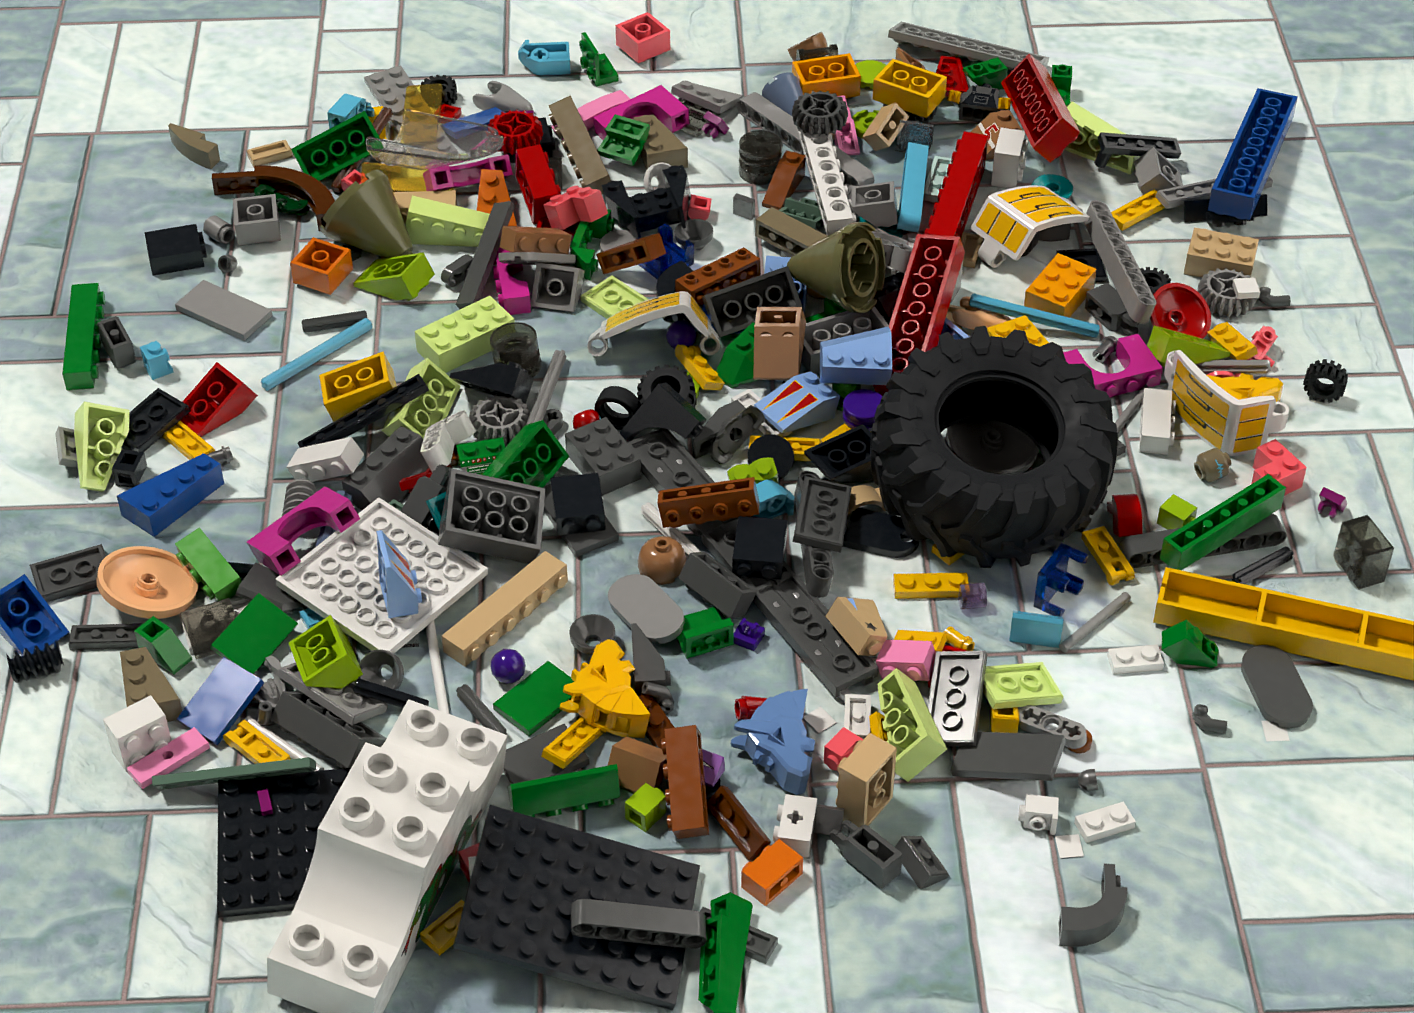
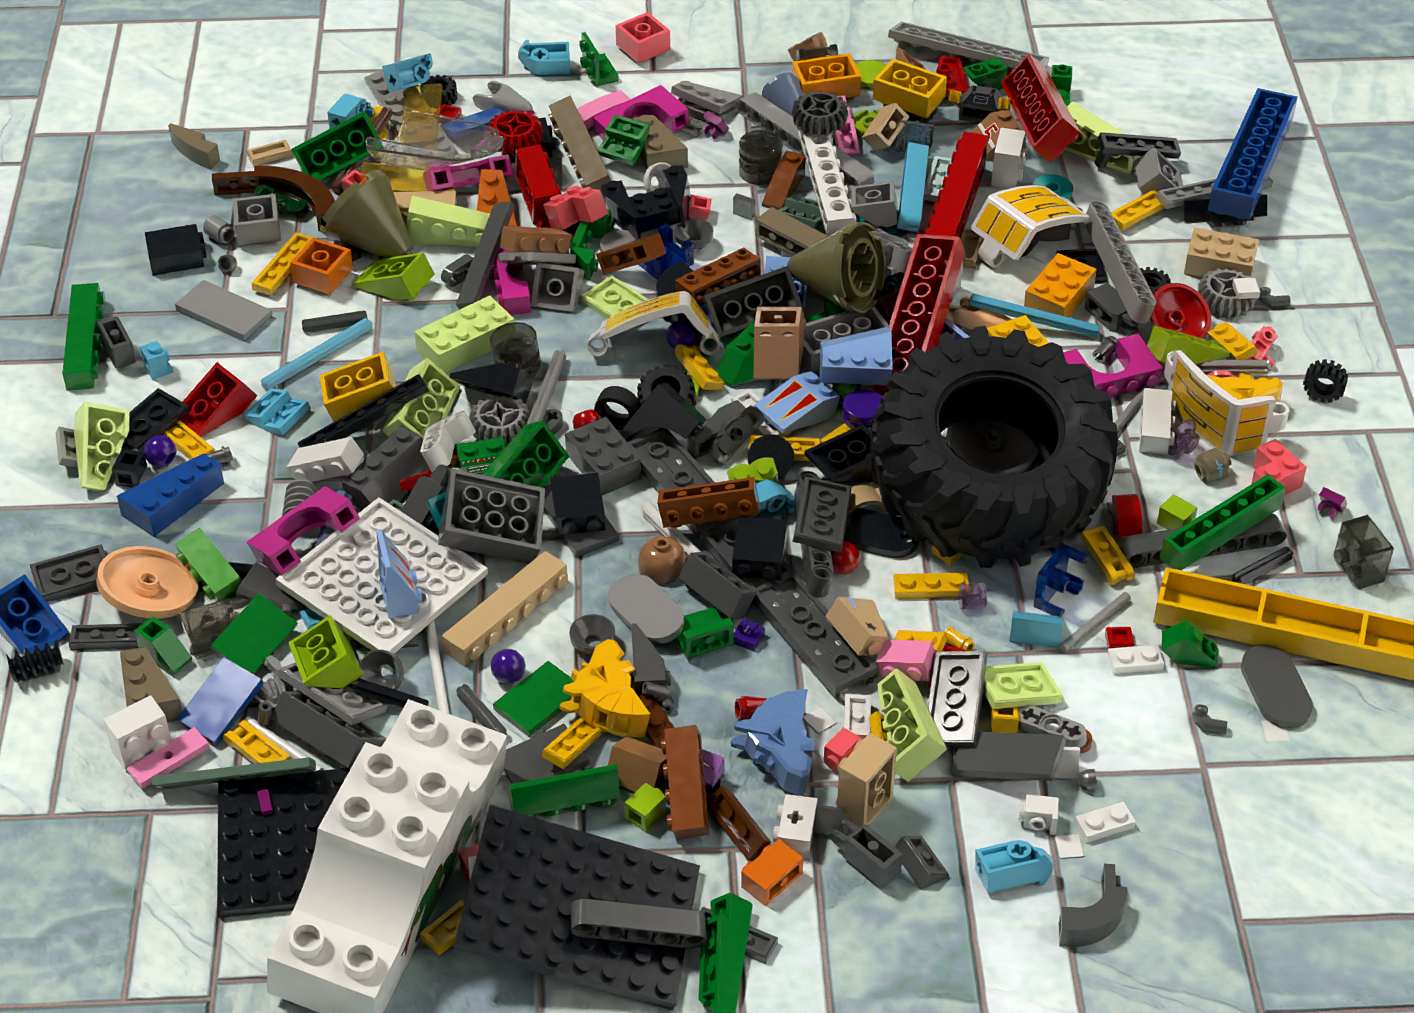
none -> dark purple piece [143,435,177,467]
none -> medium azure slope [243,388,311,436]
none -> yellow plate [251,232,313,296]
none -> medium azure piece [382,53,433,92]
none -> red piece [831,541,860,575]
none -> medium azure piece [975,840,1053,893]
none -> white slope [1054,747,1080,779]
none -> red tile [1105,627,1134,649]
none -> piece [1168,419,1200,456]

